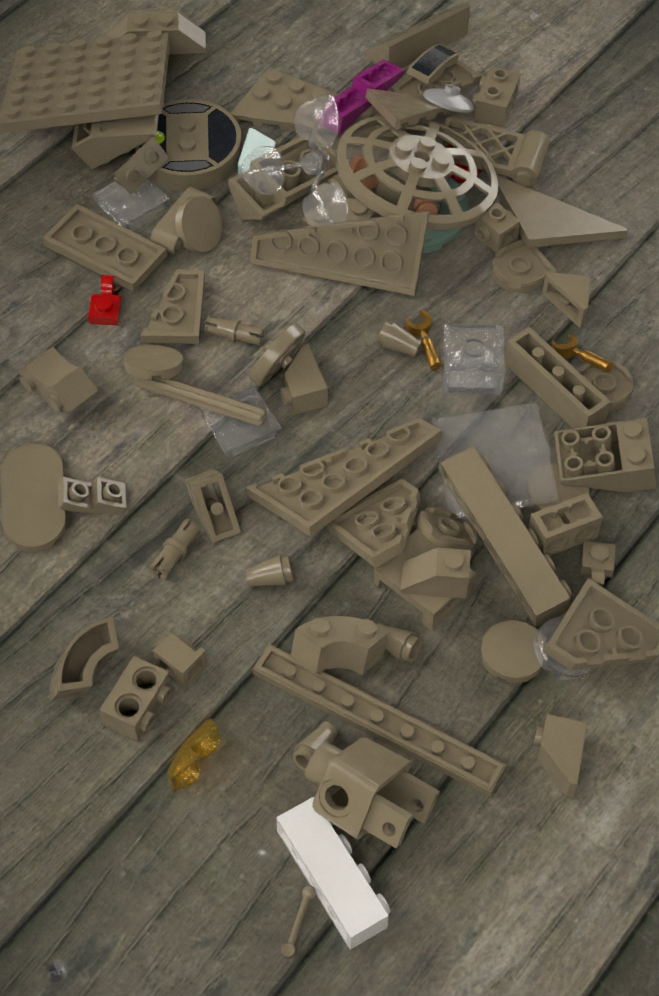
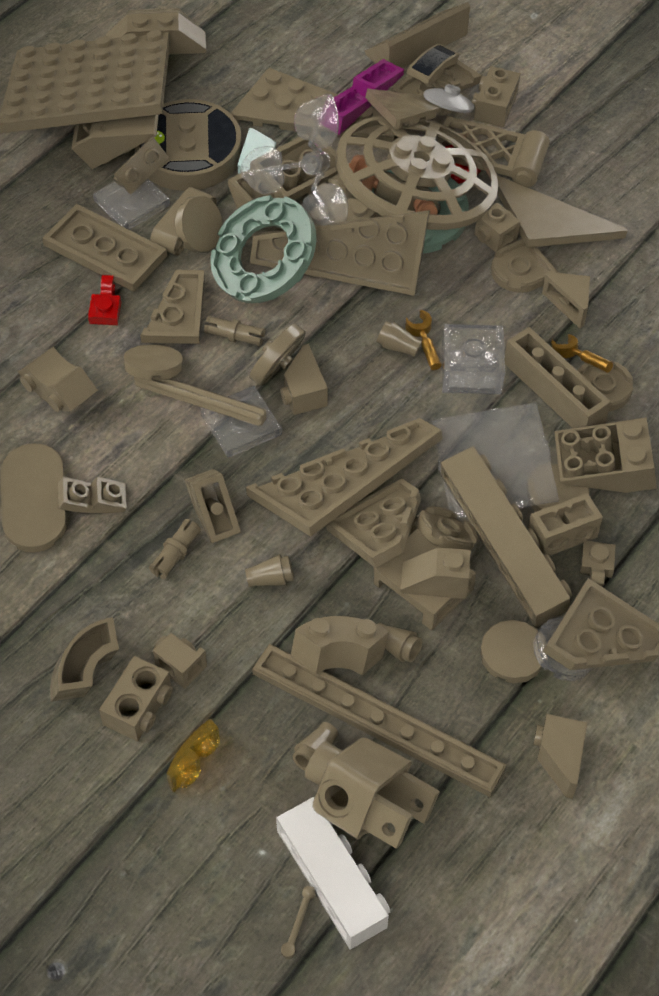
none -> sand green plate [210,195,316,303]

